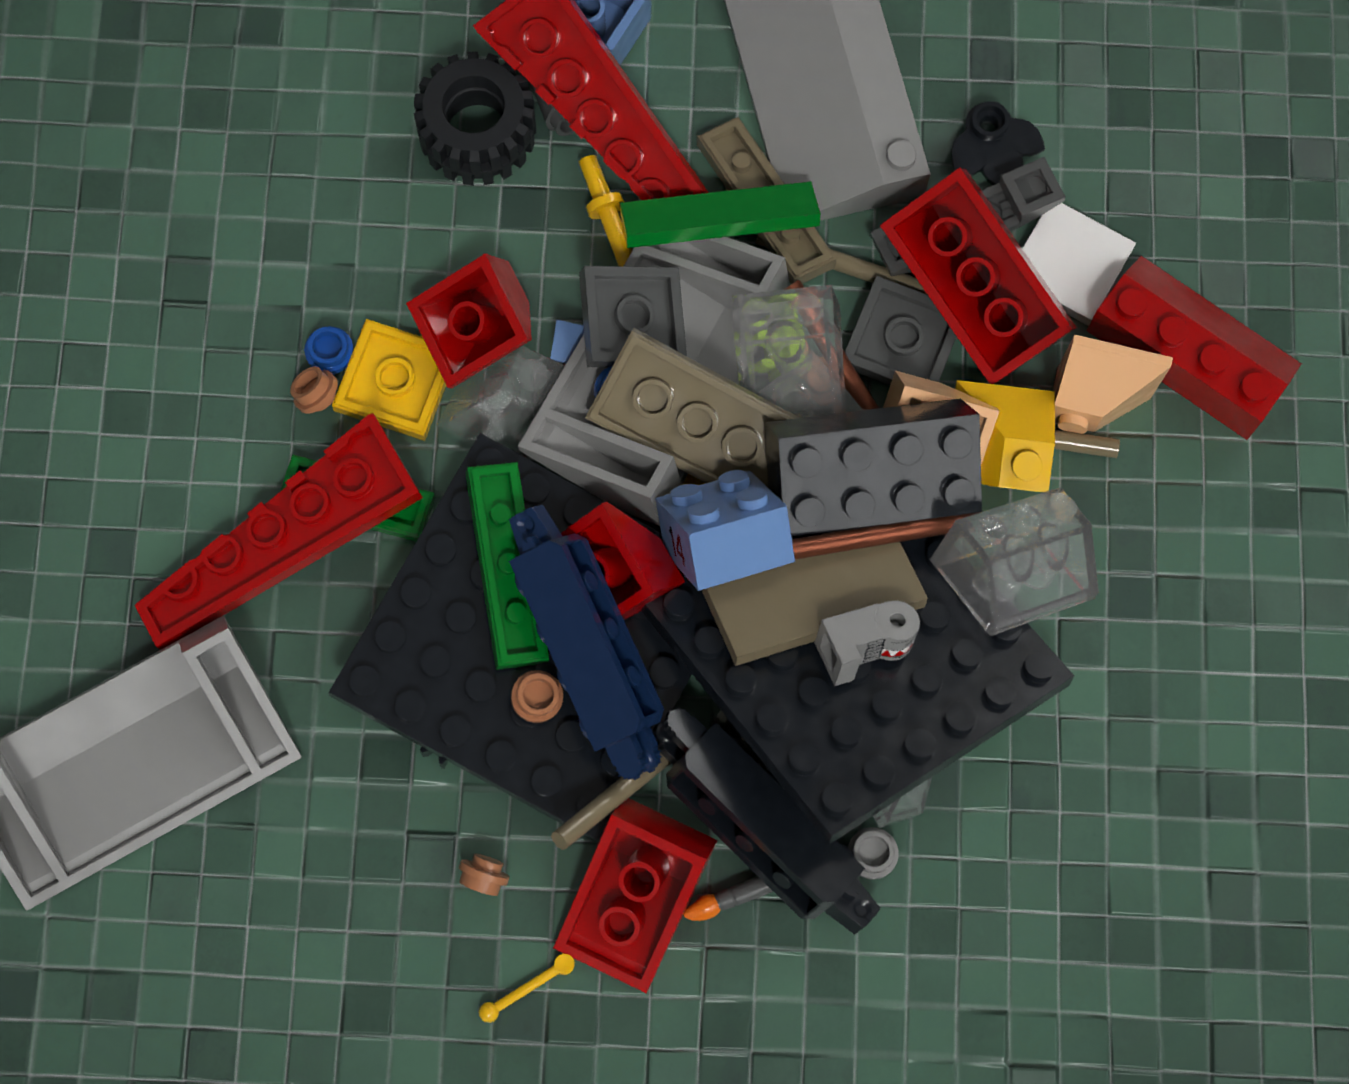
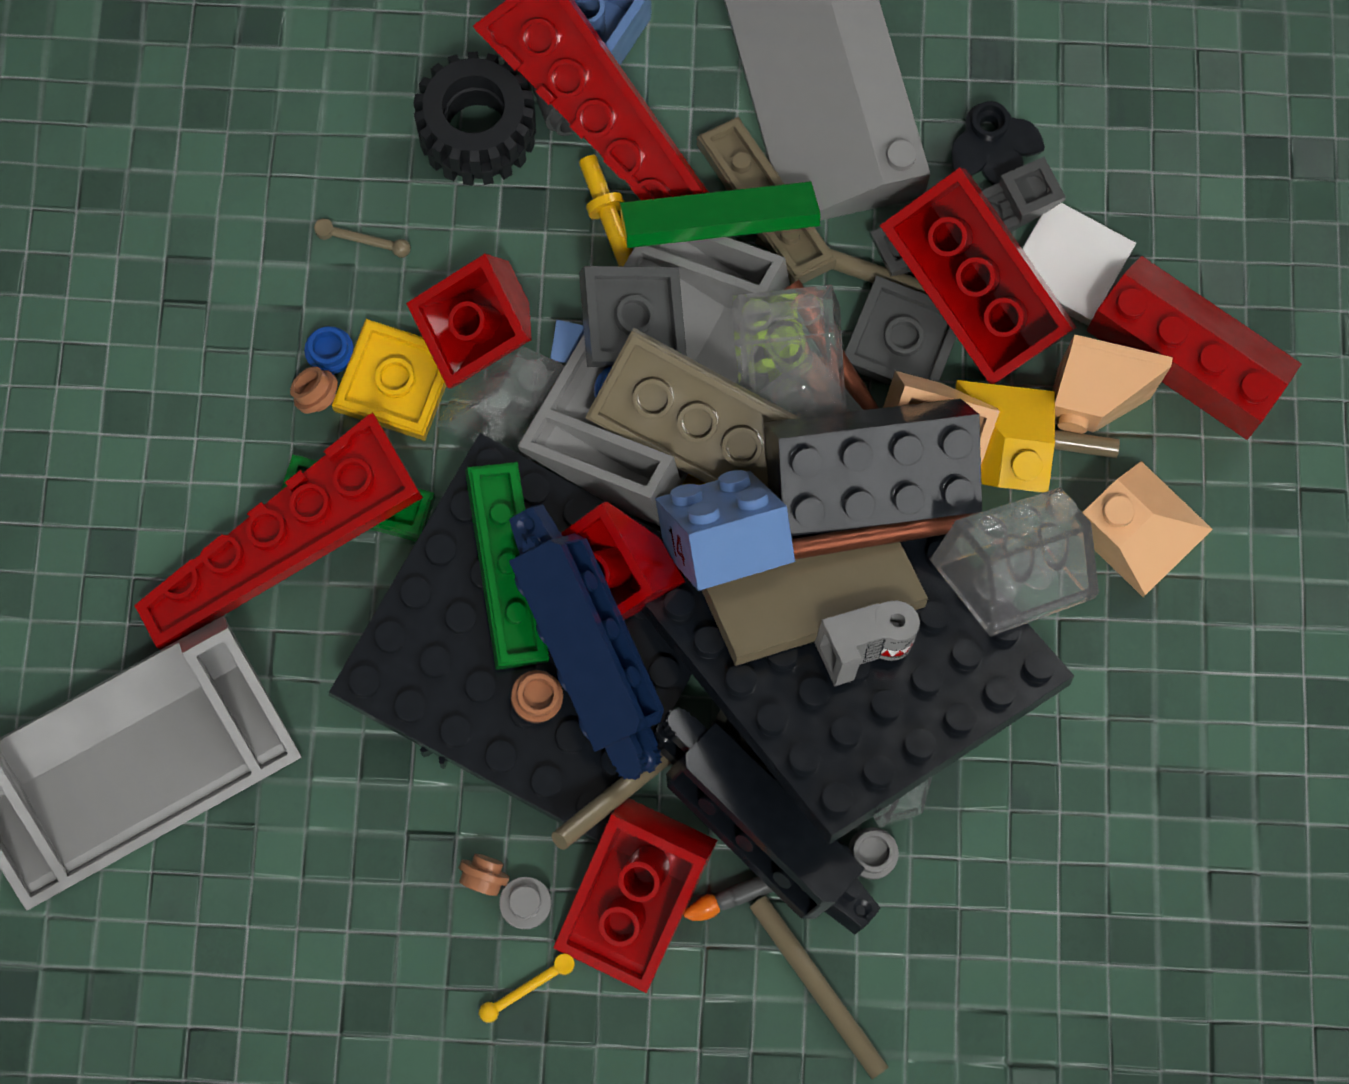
none -> dark tan hinge [314,218,411,258]
none -> light grey plate [499,877,551,930]
none -> dark tan bar [749,895,889,1079]
none -> light nougat slope [1072,461,1213,597]

